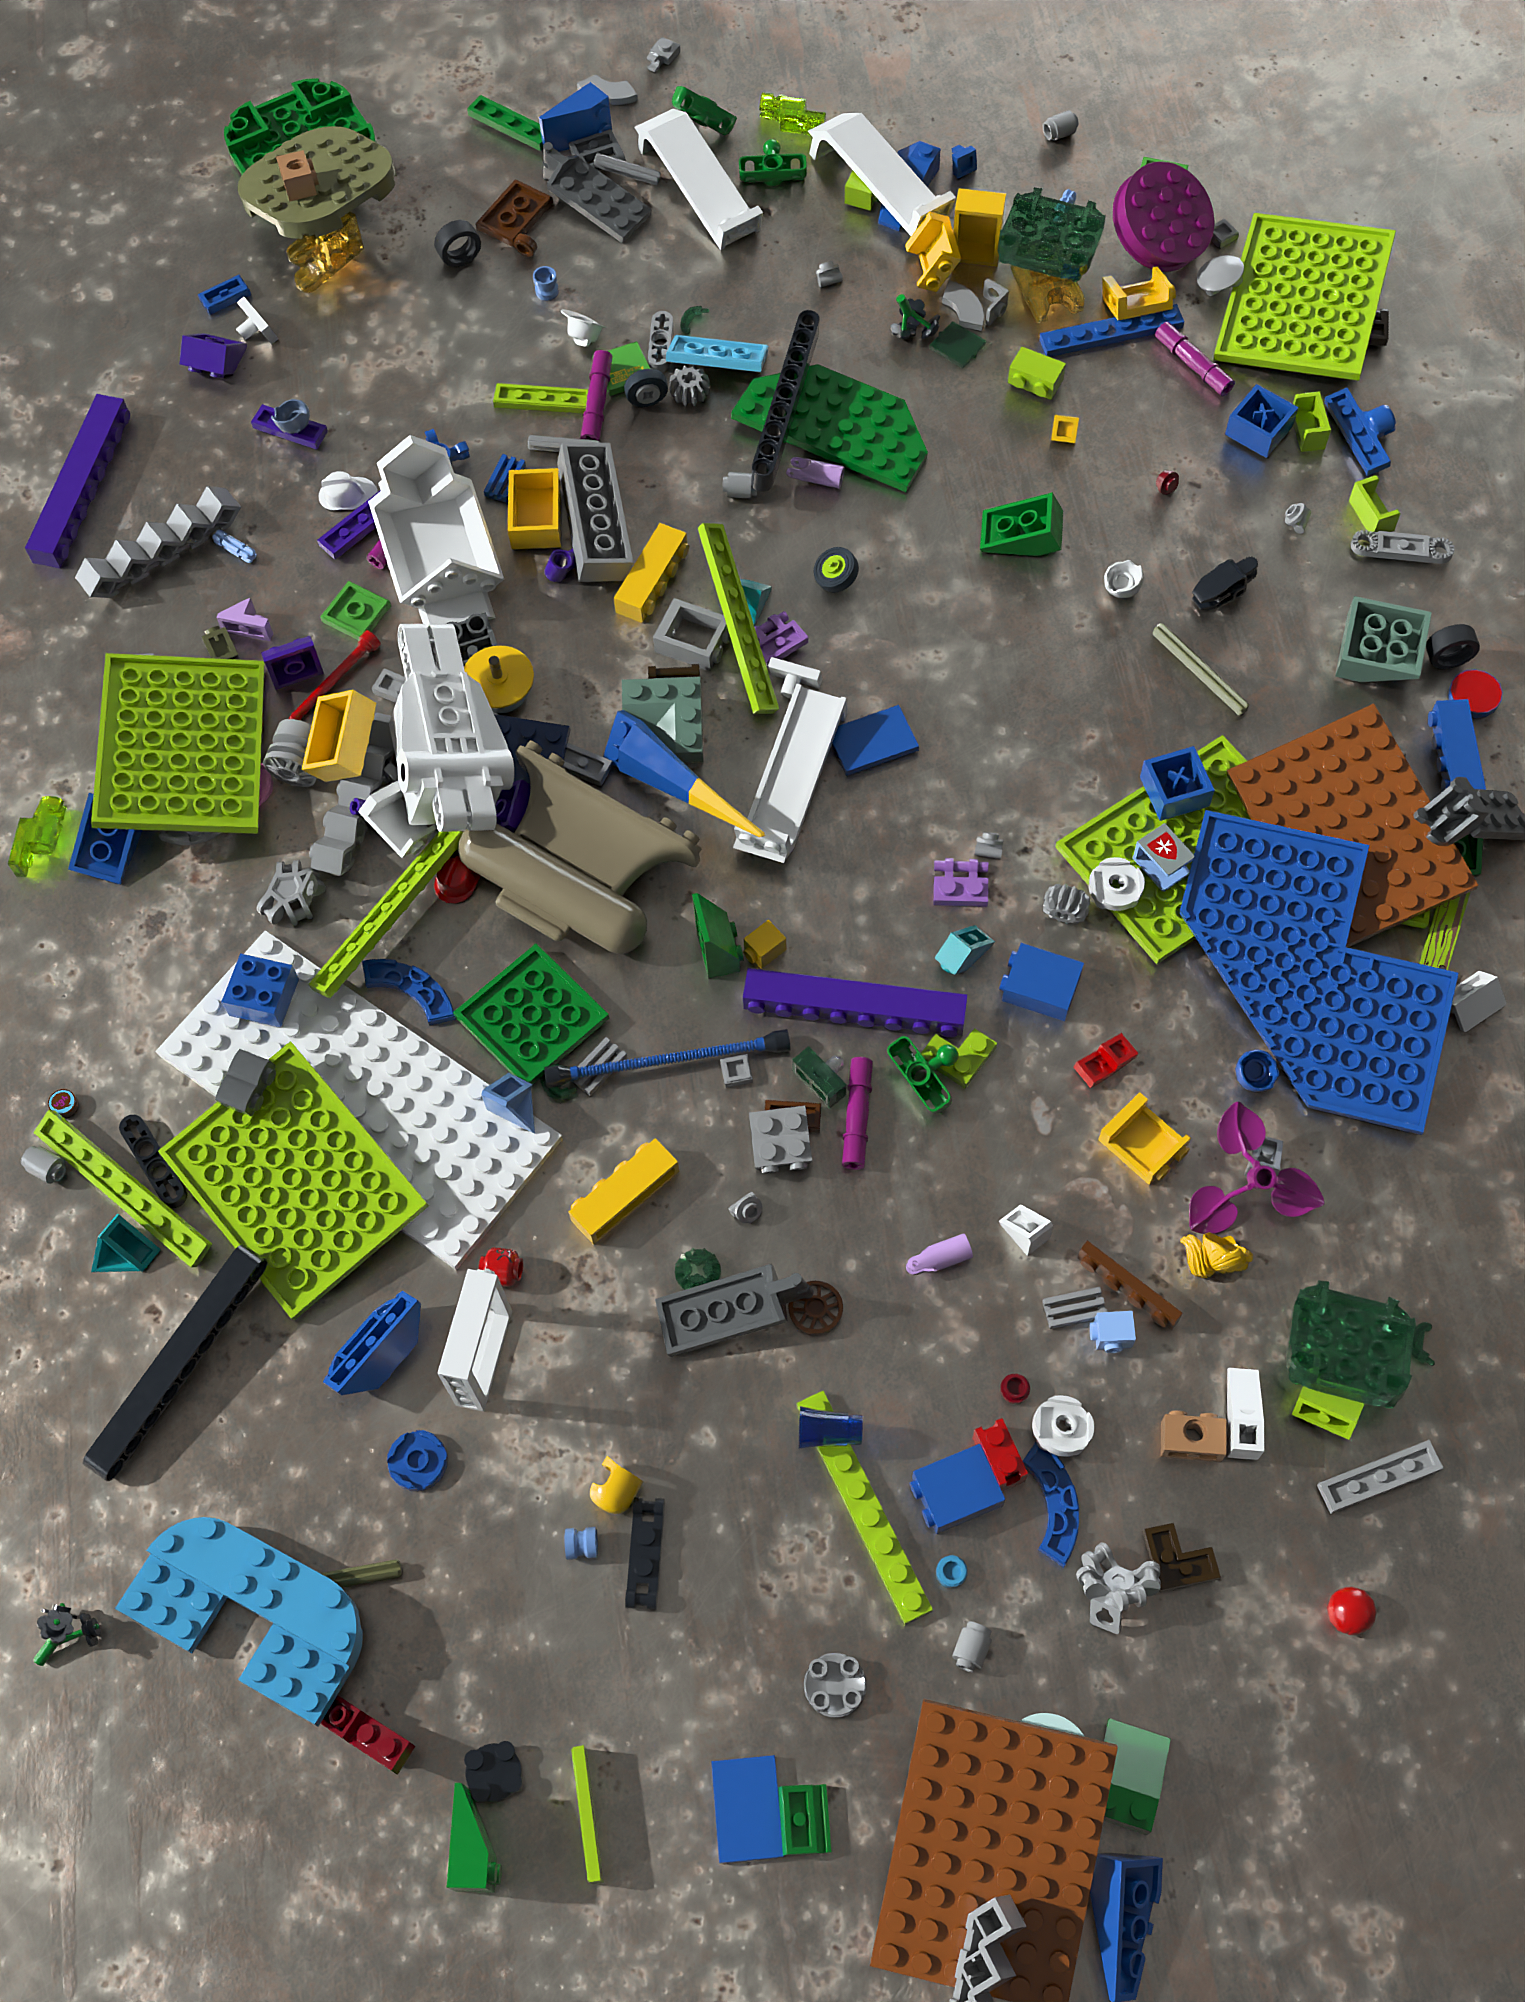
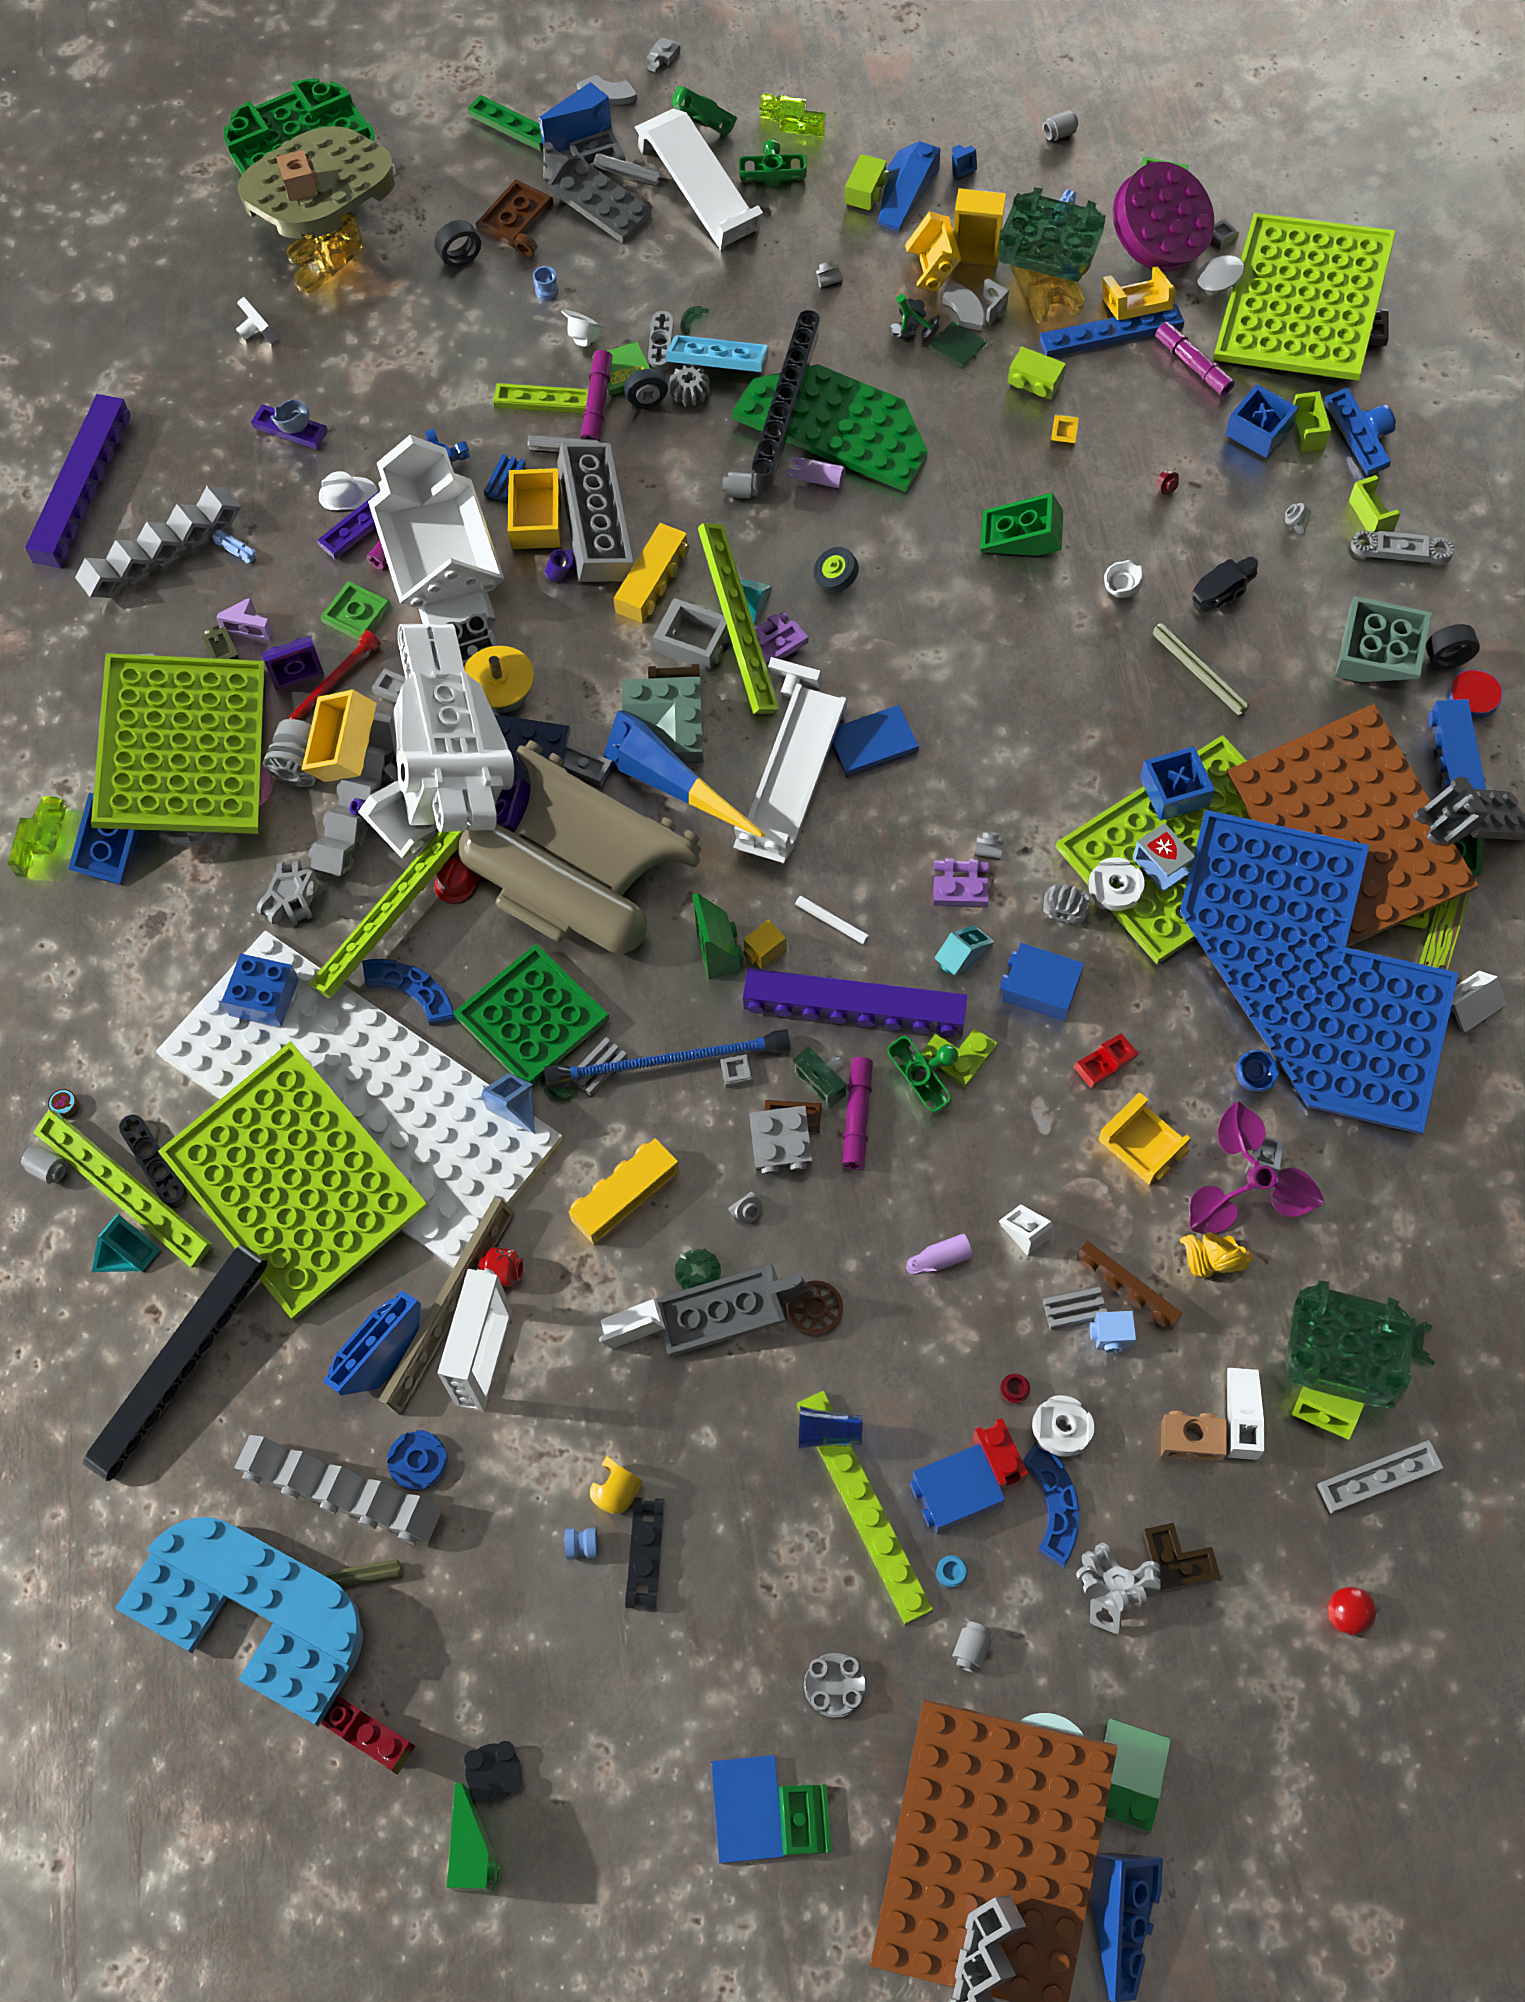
black plant [33,1603,101,1666] -> none
dark purple slope [179,333,247,378] -> none
blue tile [198,275,251,315] -> none
dark grey brick [215,1049,276,1116] -> none
lime tile [571,1745,604,1885] -> none
white panel [808,113,956,236] -> none
none -> light grey brick [234,1435,443,1545]
none -> dark tan tile [379,1197,514,1415]
none -> white panel [599,1299,665,1349]
none -> white bar [795,896,869,945]

